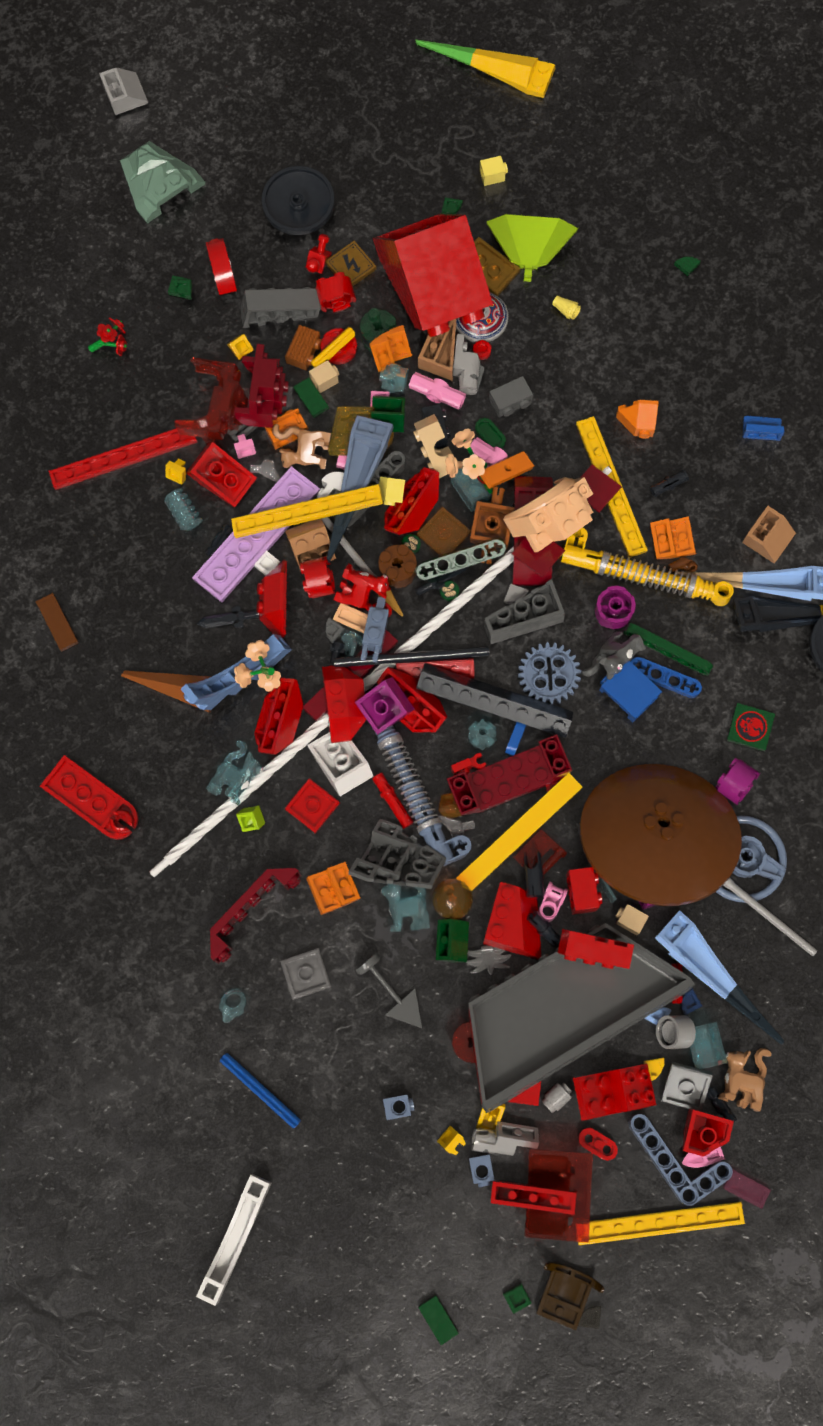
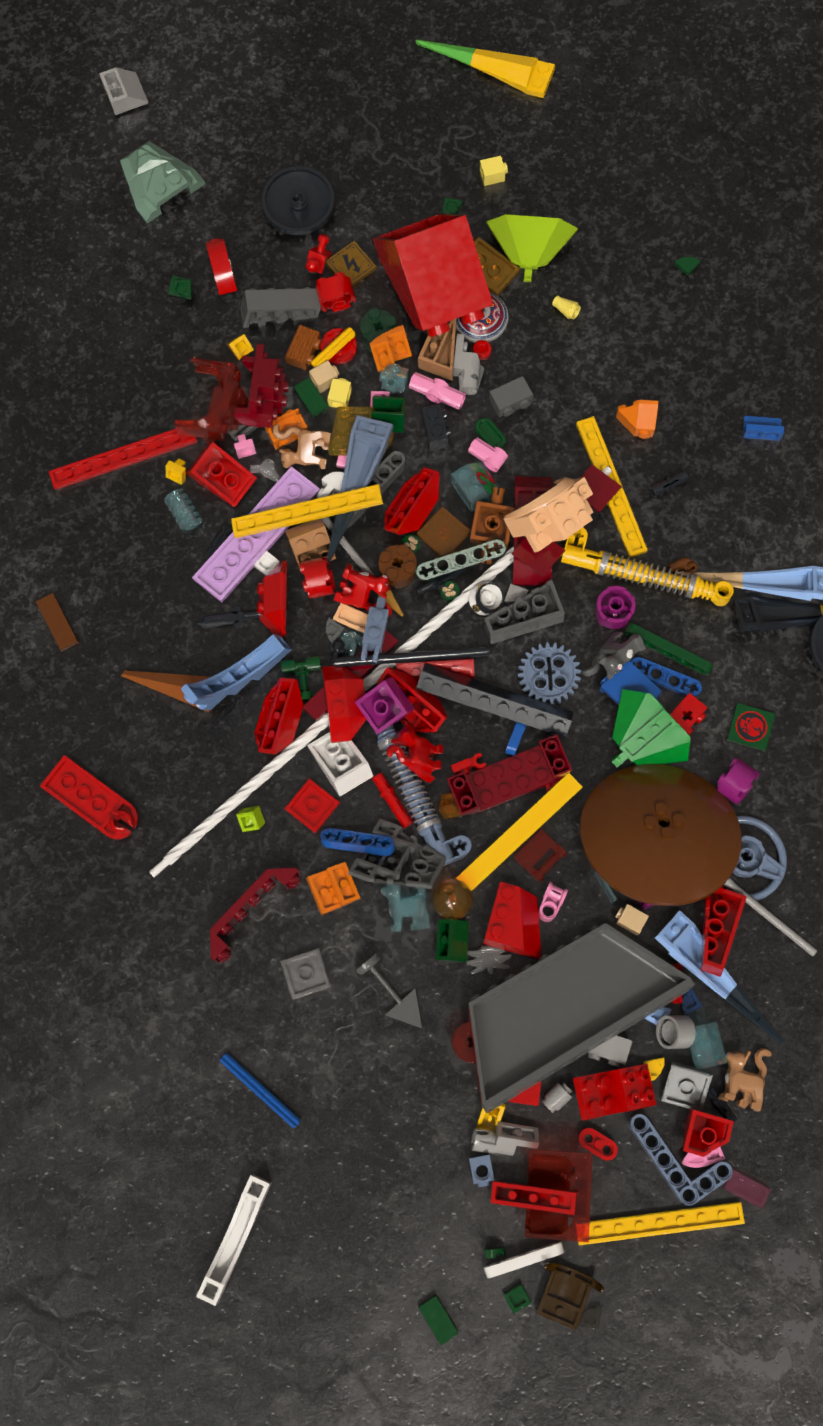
red plant [88,317,127,356] -> none
clear light blue animal [206,741,263,805] -> none
clear light blue piece [219,989,246,1023] -> none
light nougat plant [234,640,281,692] -> none
light yellow brick [379,477,405,506] -> none
sand blue brick [383,1095,415,1120] -> none
tan arch [413,414,452,478] -> none
yellow tile [437,1126,466,1155] -> none
clear animal [438,815,475,837] -> none
light nougat plant [445,429,487,479] -> none
clear light blue brick [468,719,497,751] -> none
orange tile [480,451,534,489] -> none
black piece [524,851,545,898] -> none
black pin [527,911,561,947] -> none
red wedge [558,929,634,969] -> none
red brick [566,867,602,915] -> none
orange slope [650,516,696,559] -> none
medium nougat slope [742,506,796,564] -> none
none -> dark green bar [281,656,322,703]
none -> blue beam [320,828,395,856]
none -> light yellow brick [328,378,352,410]
none -> red animal [387,726,443,783]
none -> white piece [469,581,504,616]
none -> white beam [484,1241,565,1278]
none -> dark green tile [484,1247,506,1259]
none -> light grey brick [588,1035,632,1068]
none -> panel [612,688,691,767]
none -> red brick [670,692,707,735]
none -> red wedge [701,888,747,977]

